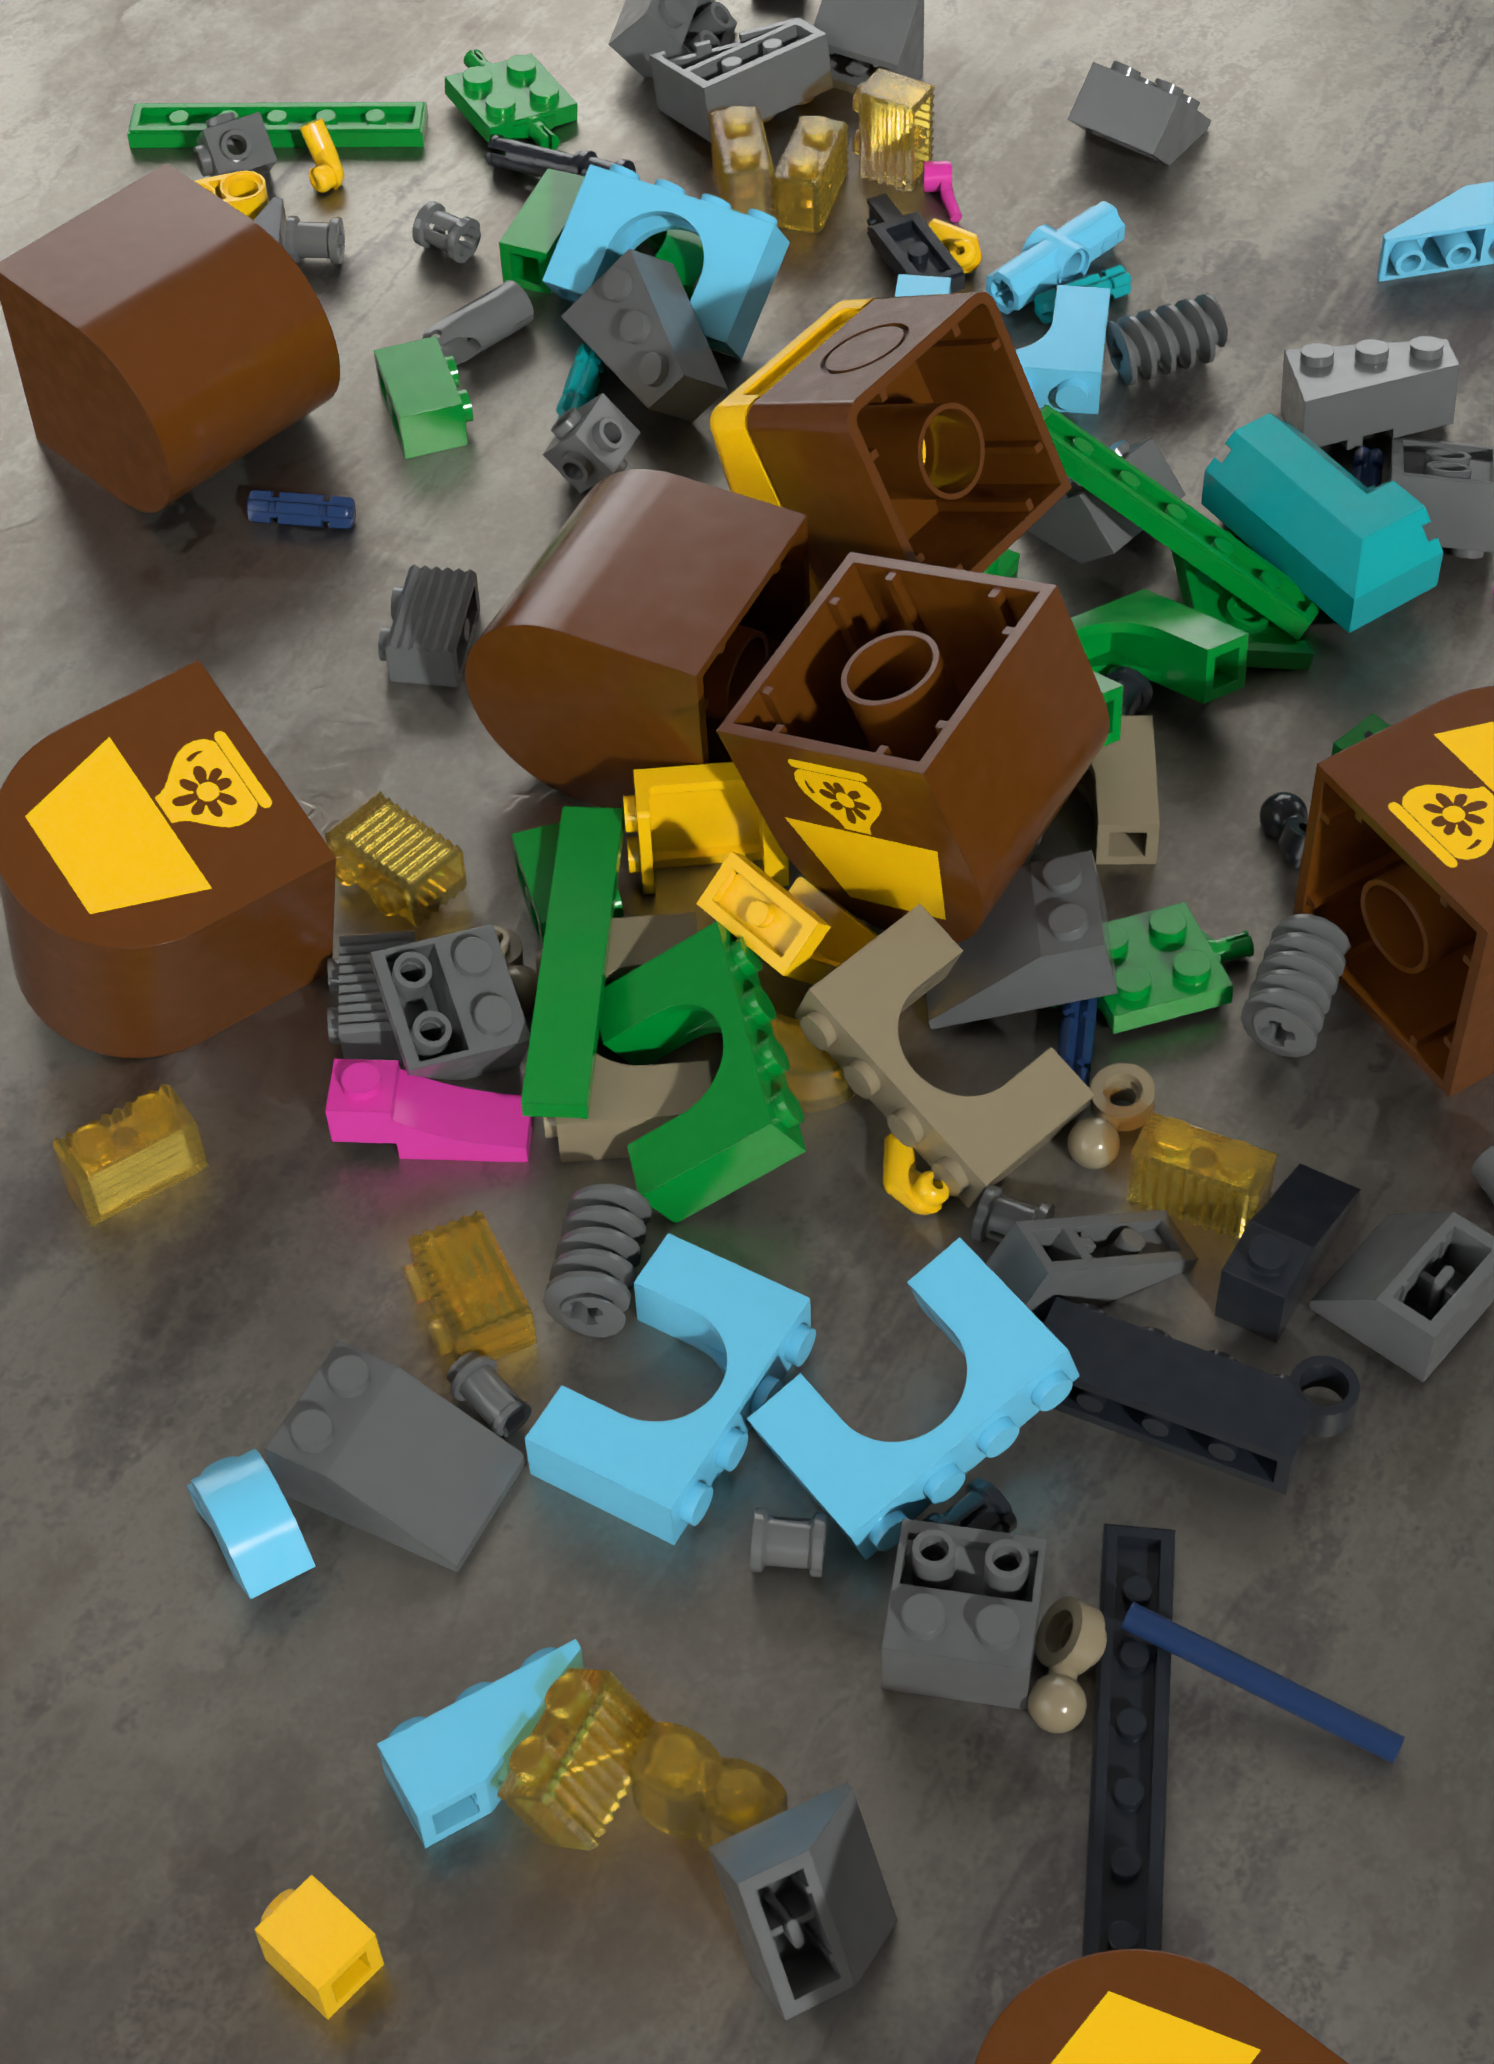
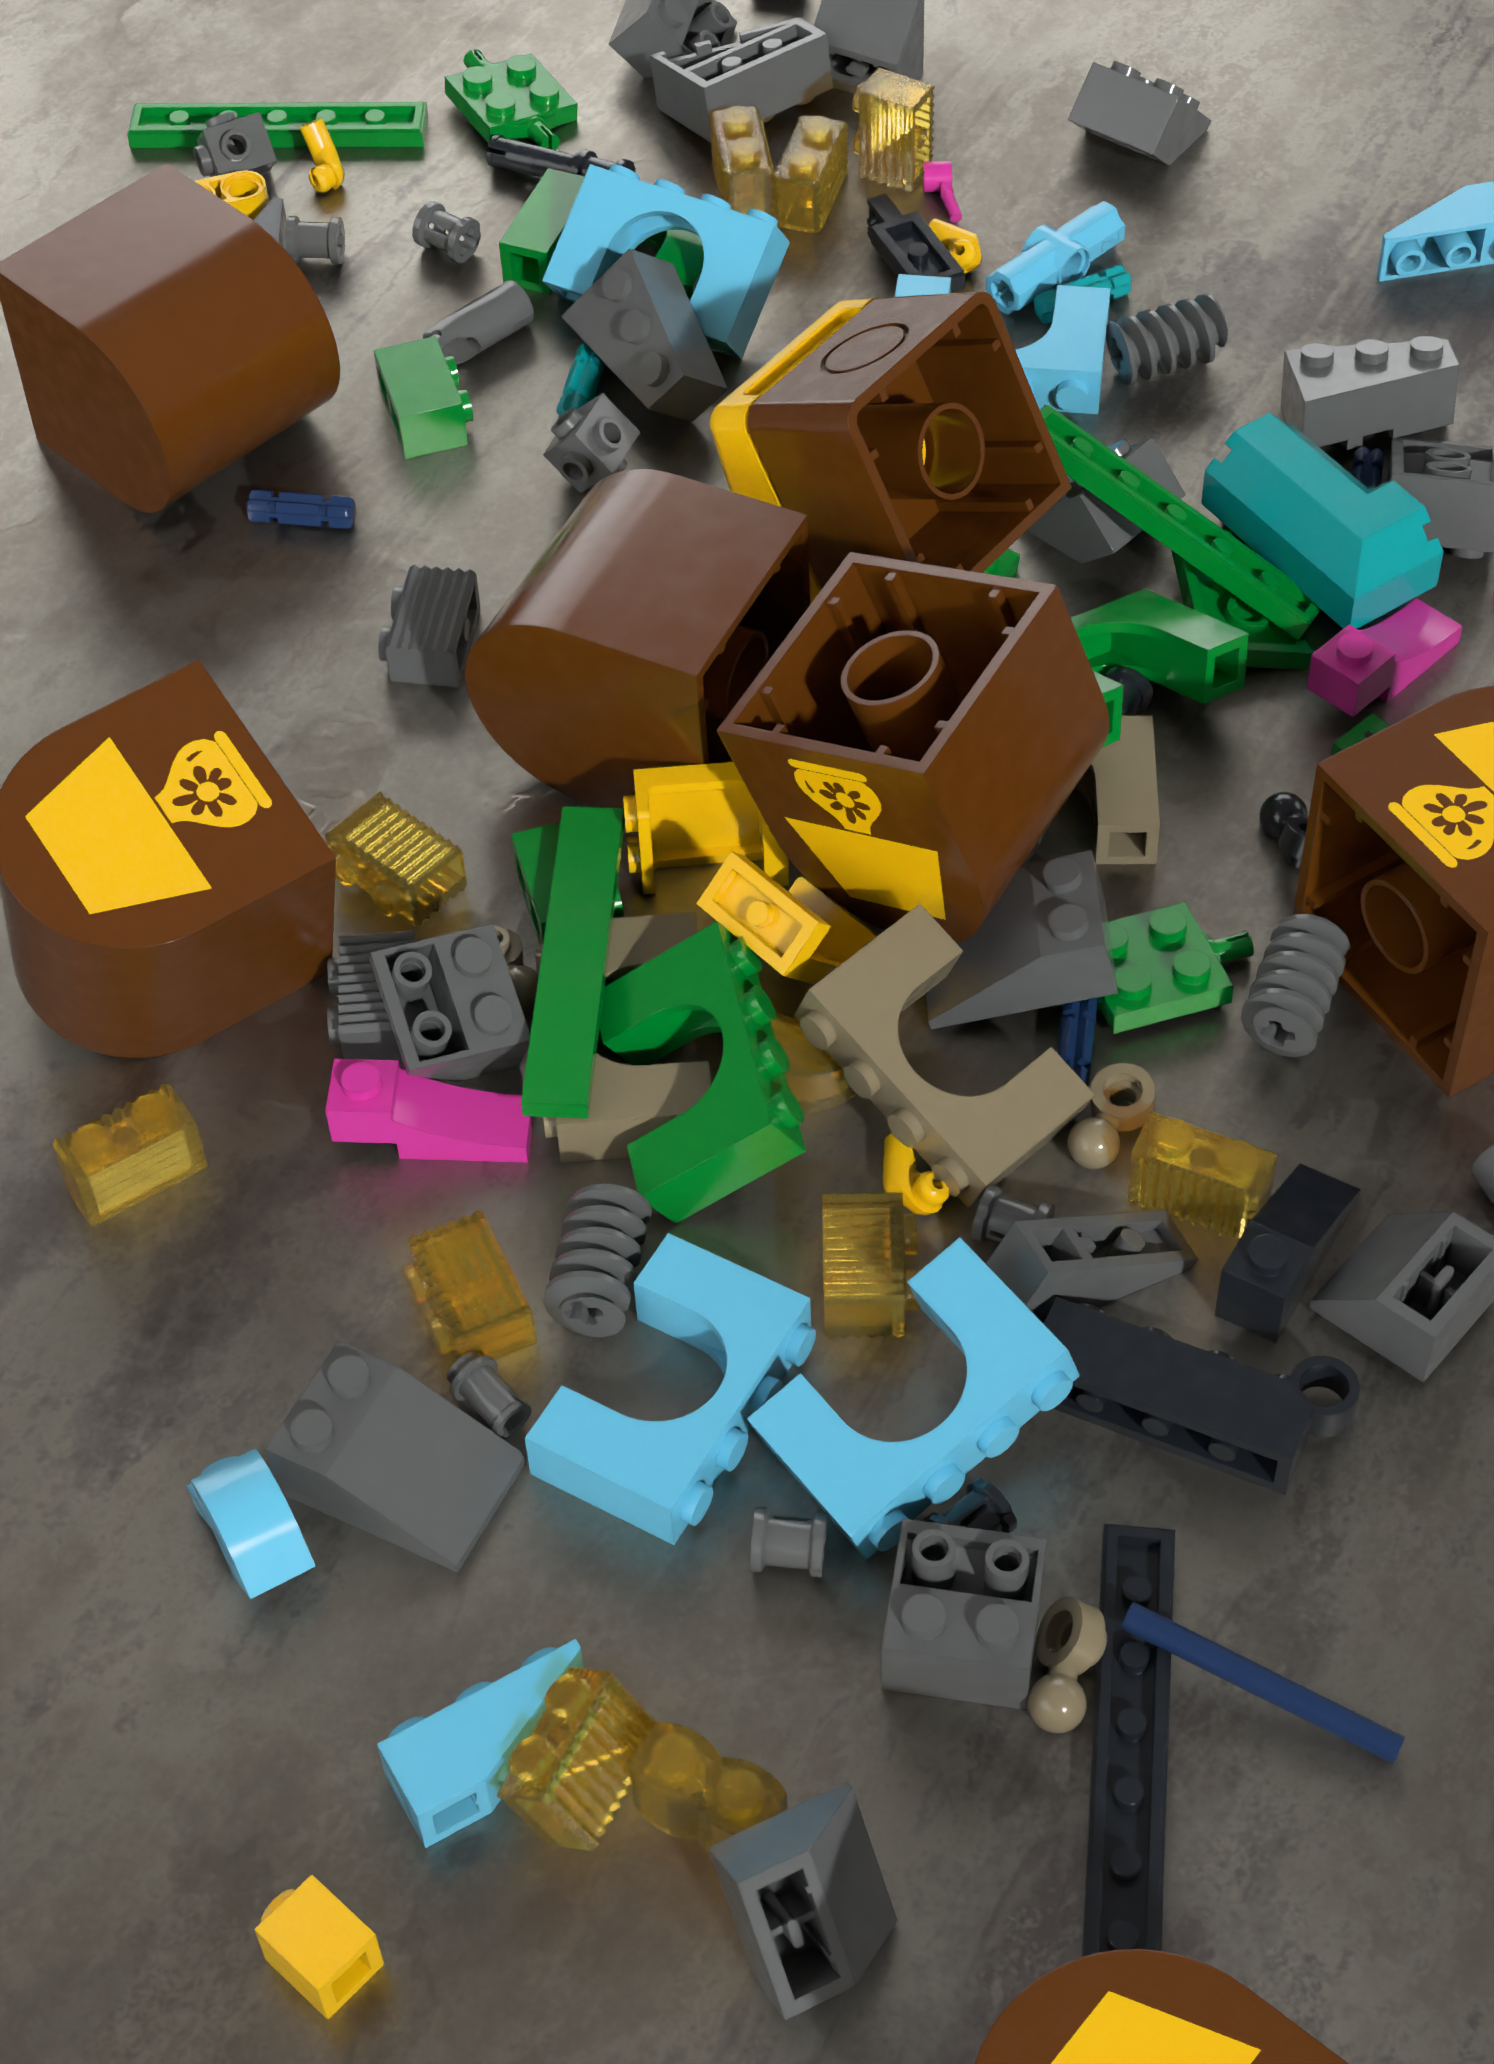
none -> clear yellow brick [822,1192,919,1339]
none -> dark pink slope [1307,598,1462,717]

